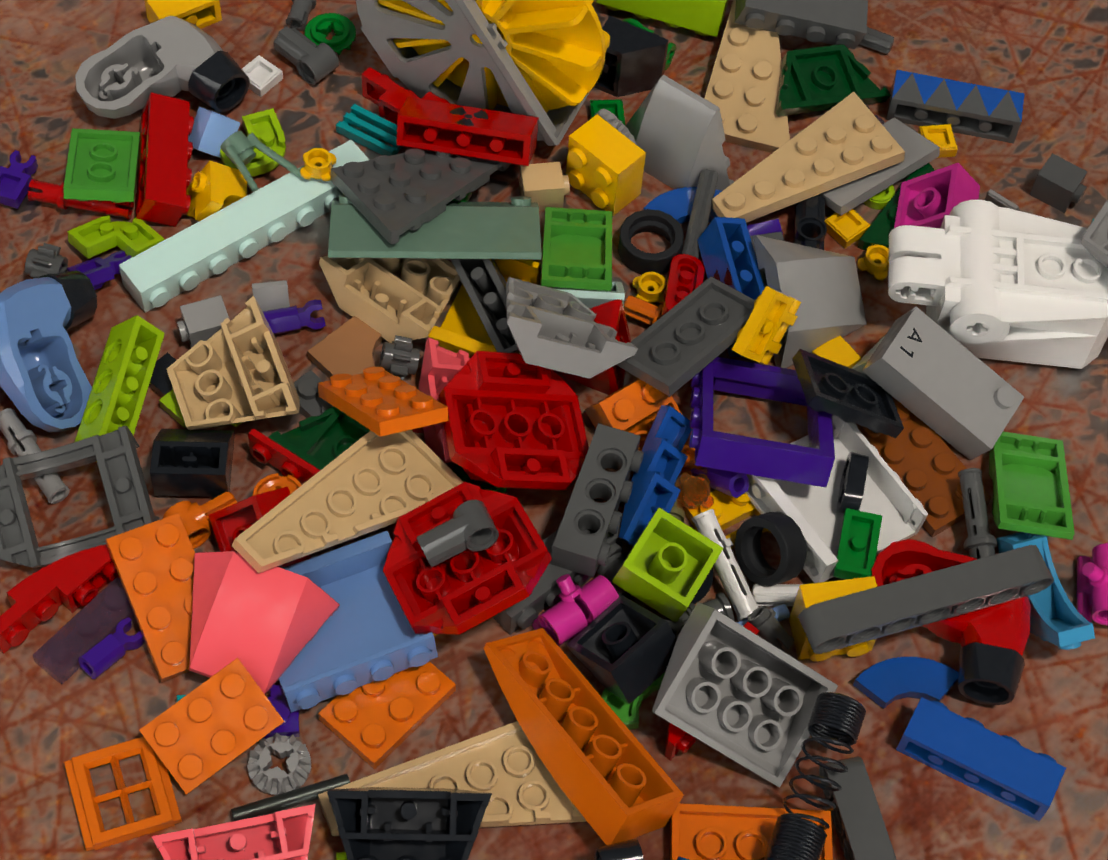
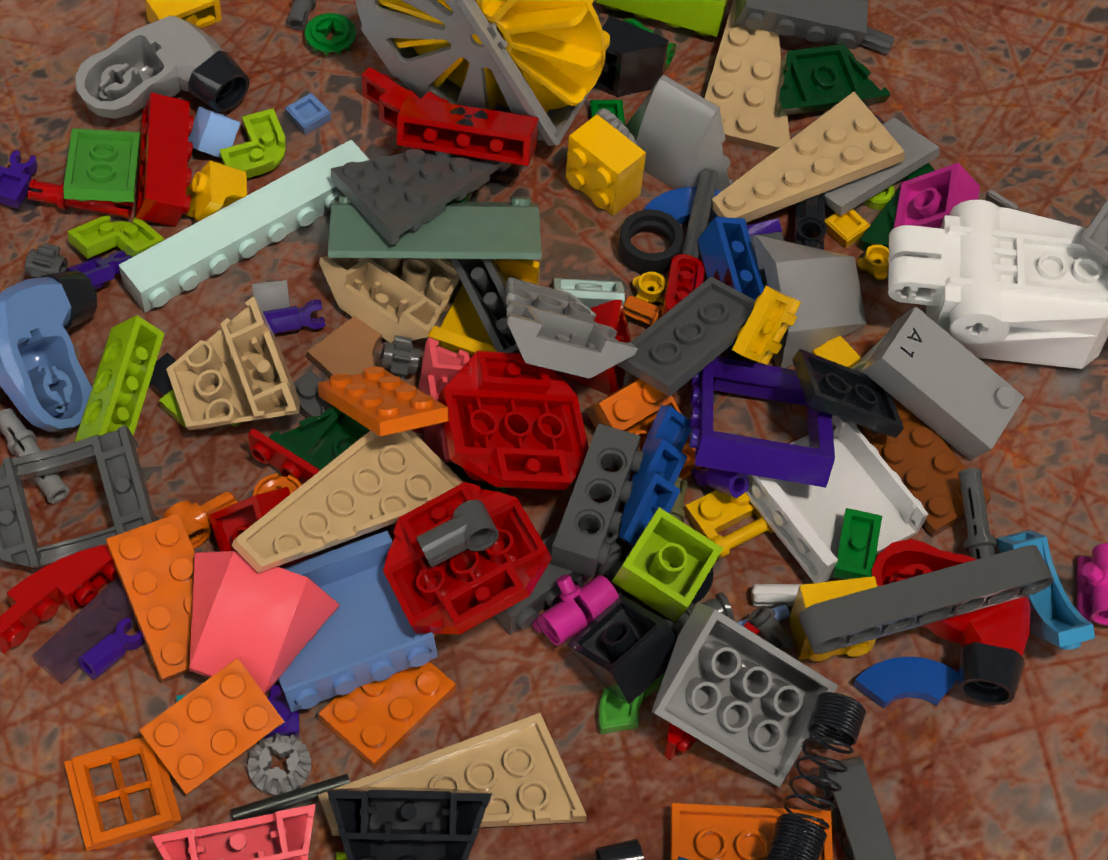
black slope [150,429,235,497] -> none
light grey brick [176,295,229,348] -> none
sand green plant [220,131,303,193] -> none
white tile [242,55,283,97] -> none
dark grey piece [274,26,339,85] -> none
yellow plate [300,148,336,181] -> none
teal tile [336,104,403,156] -> none
orange slope [483,628,684,845] -> none
tan brick [519,162,570,211] -> none
bright green slope [541,207,612,291] -> none
clear orange plate [677,473,714,509] -> none
white pin [692,509,758,621] -> none
black tyre [734,512,807,586] -> none
black beam [837,452,869,513] -> none
dark grey brick [886,70,1025,144] -> none
blue brick [896,697,1066,821] -> none
yellow tile [918,124,958,158] -> none
bright green slope [989,432,1075,540] -> none
dark grey brick [1030,153,1088,213] -> none
none -> medium blue tile [285,93,331,135]

